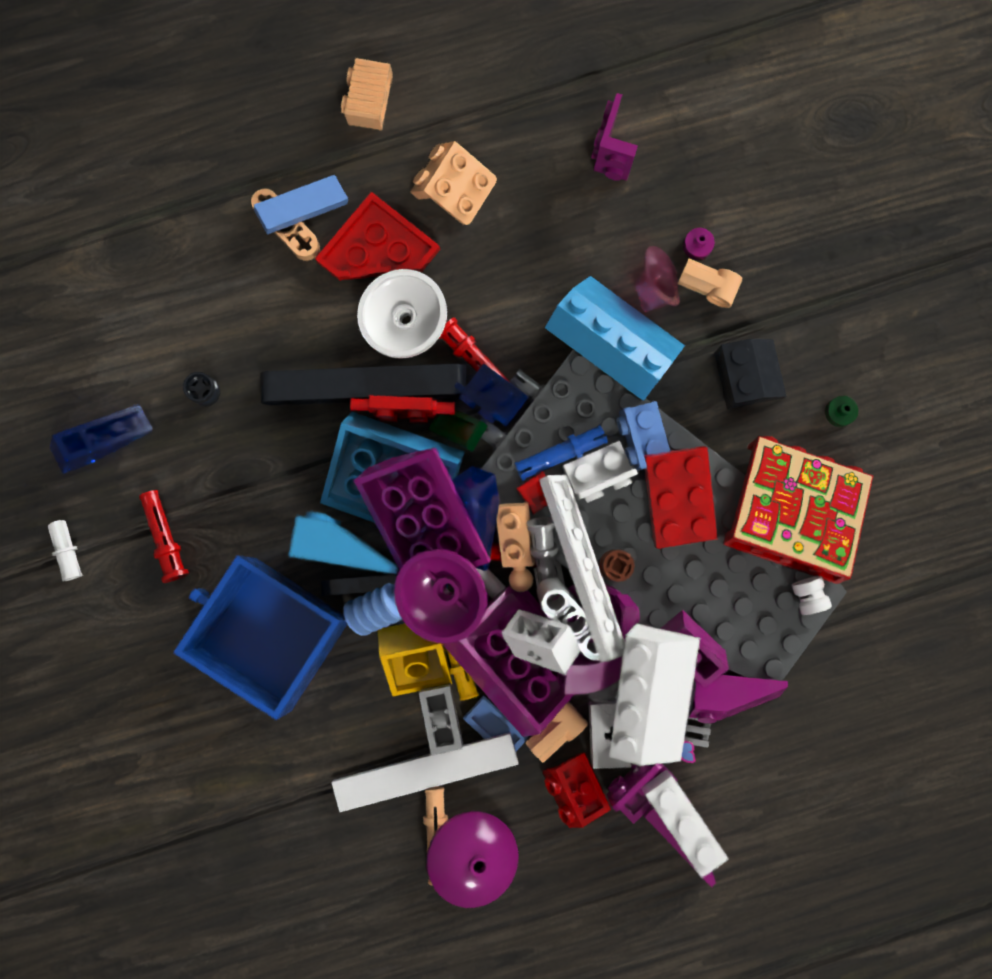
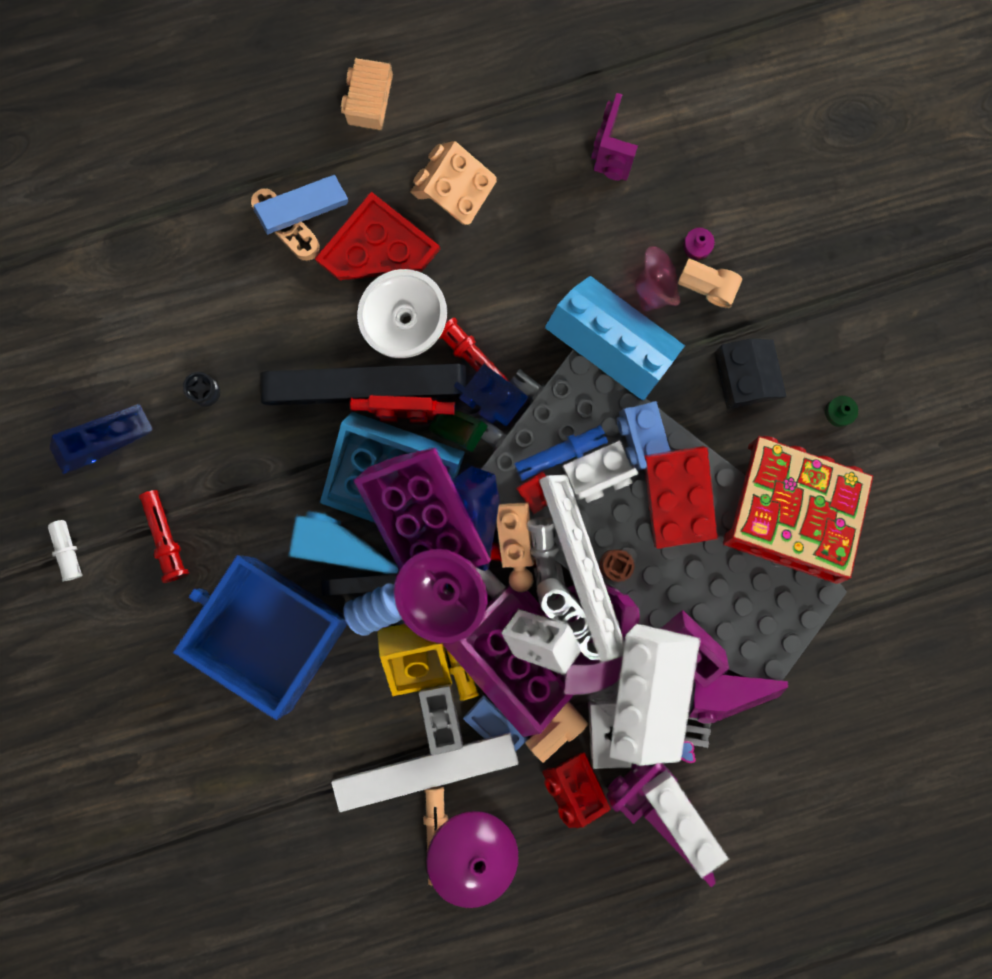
white wheel [792,576,832,615] -> none

